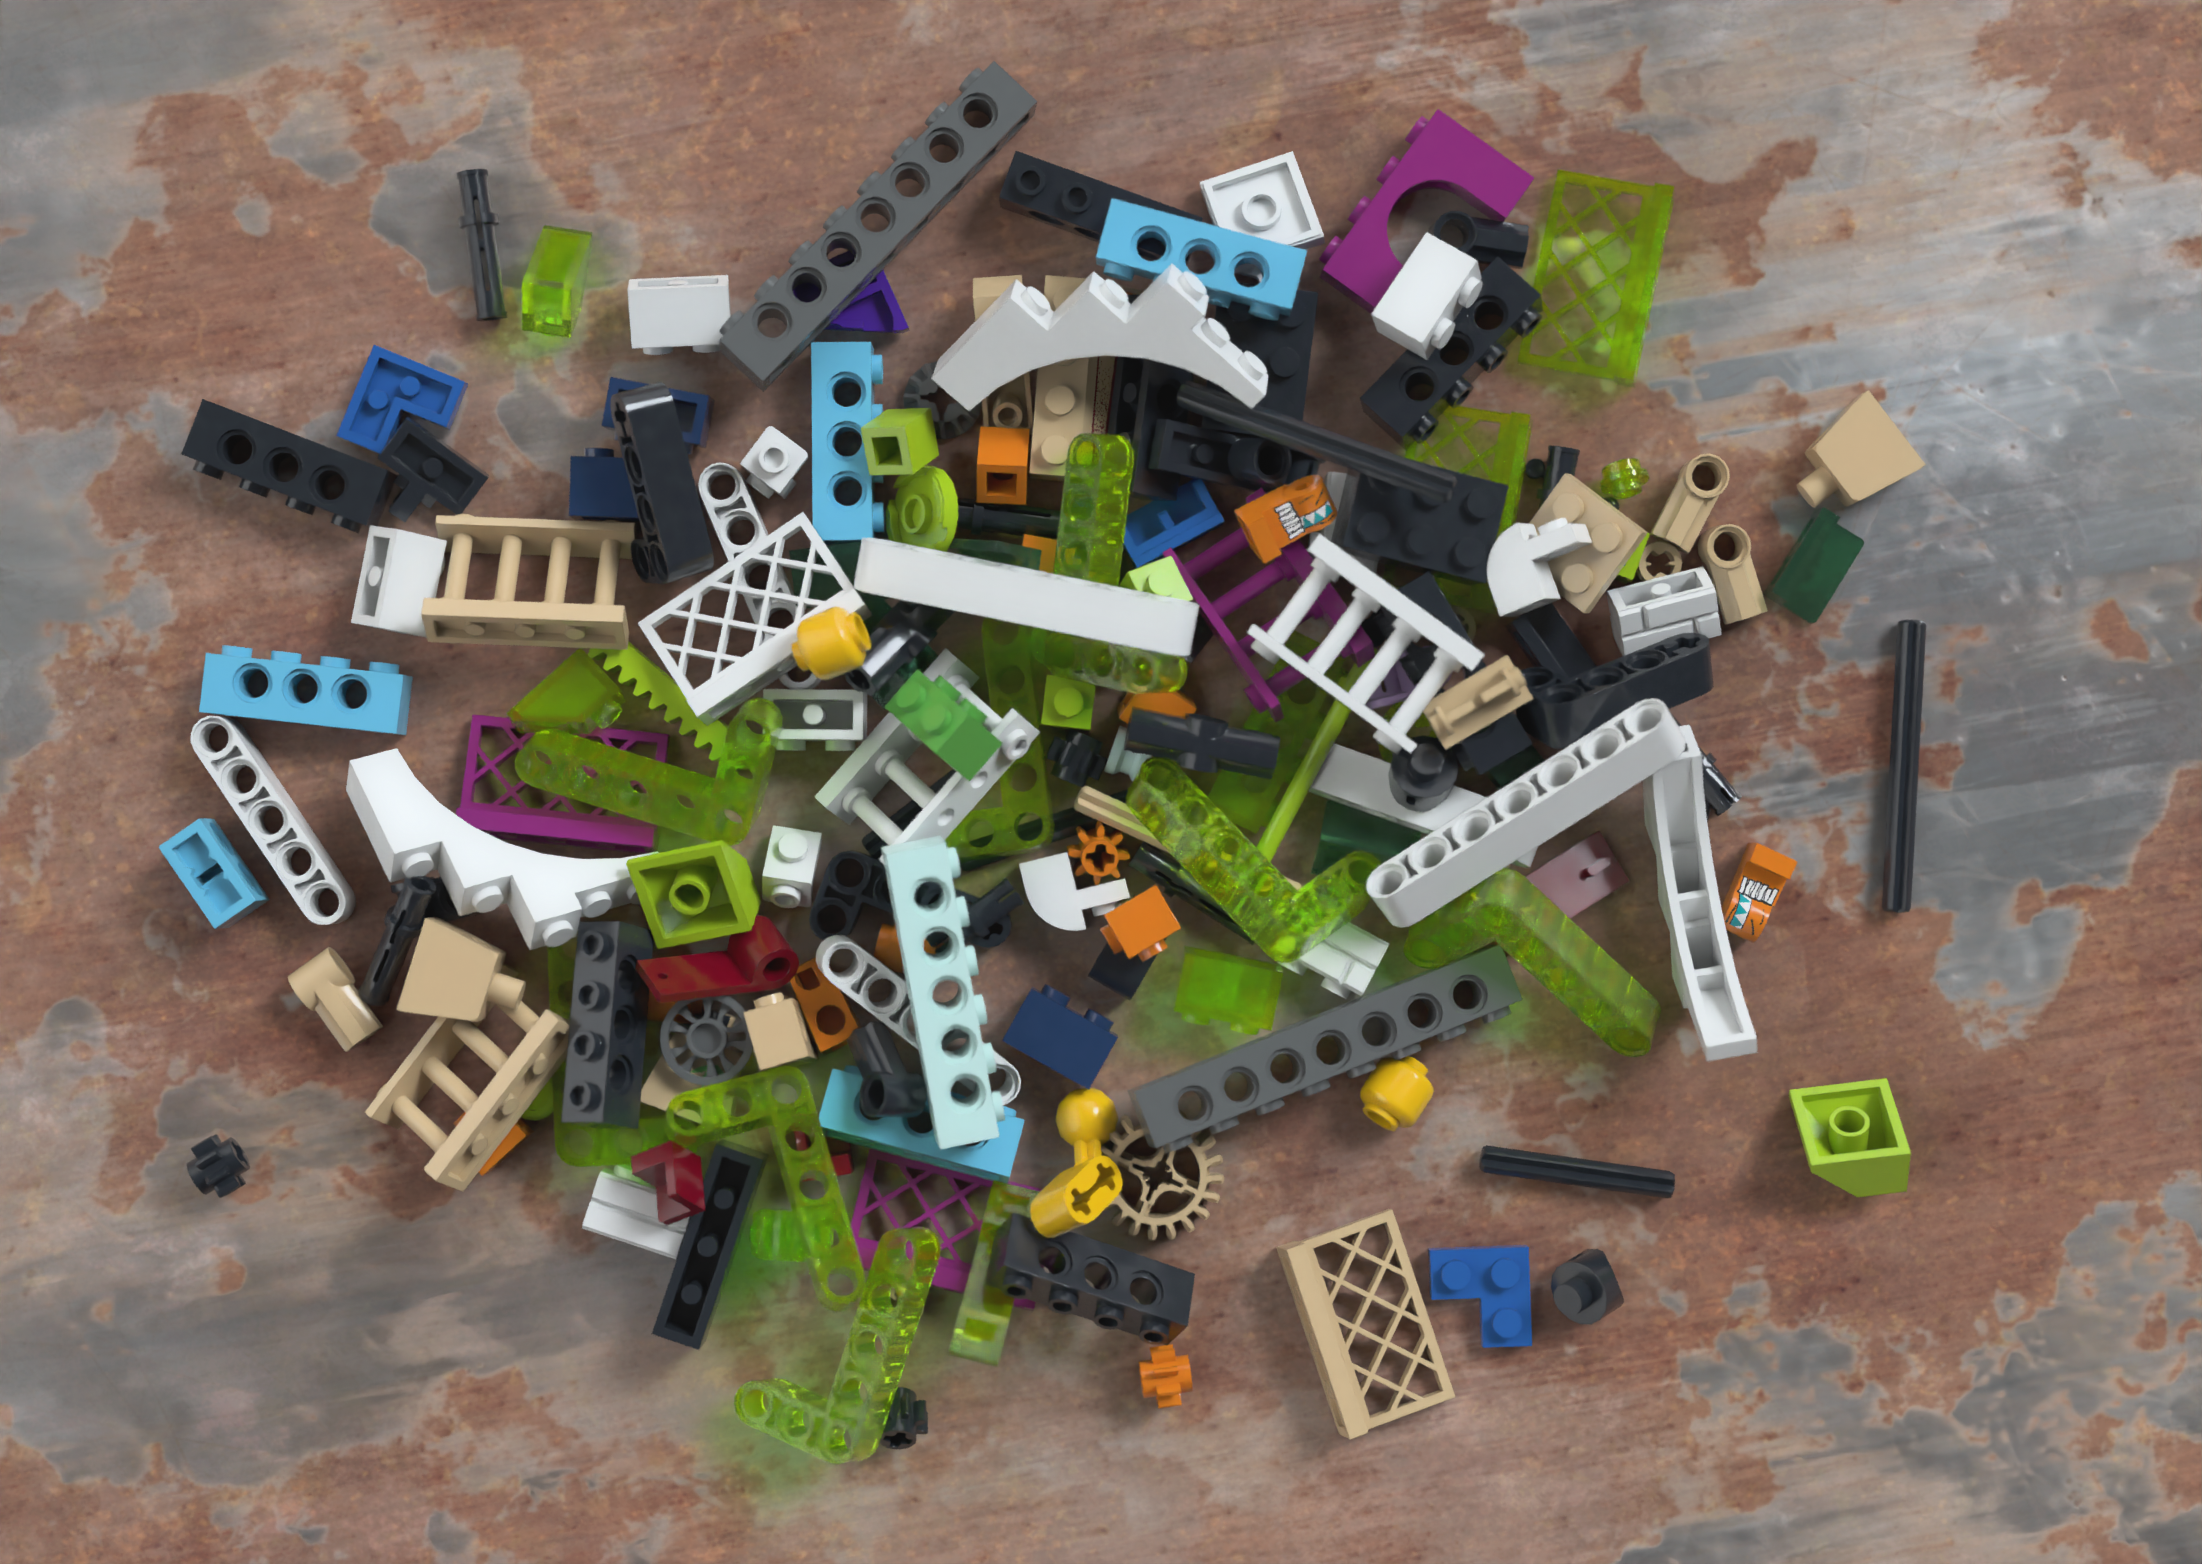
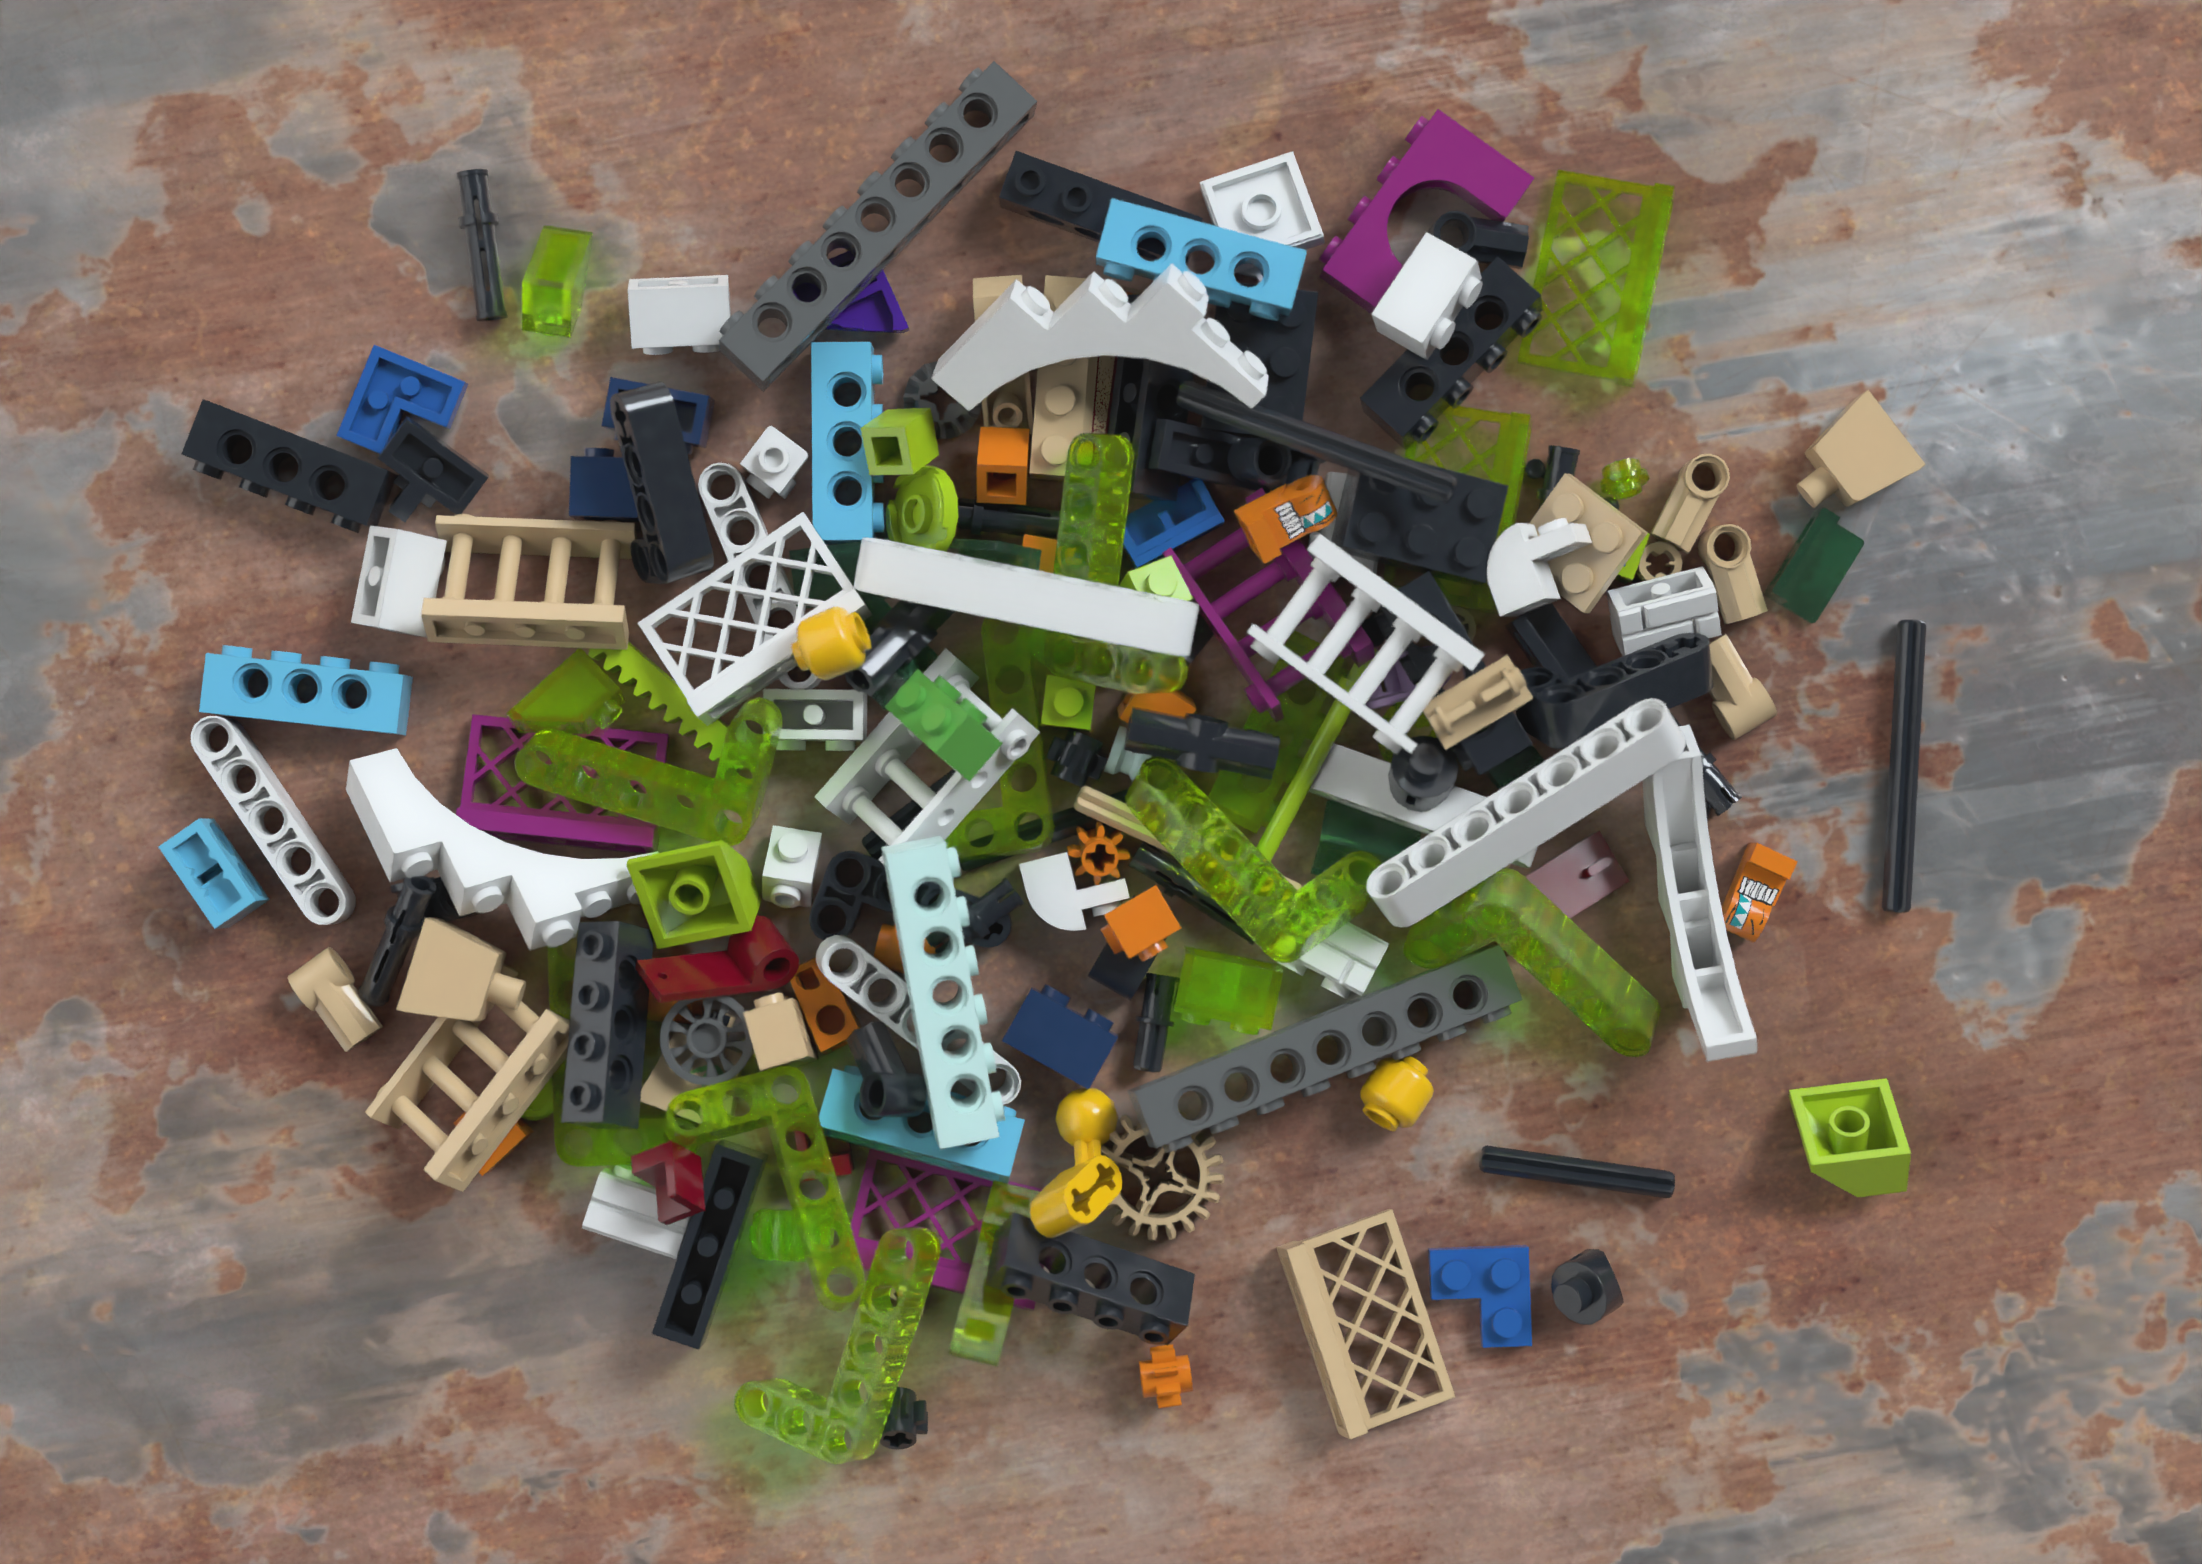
black gear [187,1134,250,1198] -> none
none -> black axle [1133,973,1178,1073]
none -> tan piece [1709,634,1777,740]

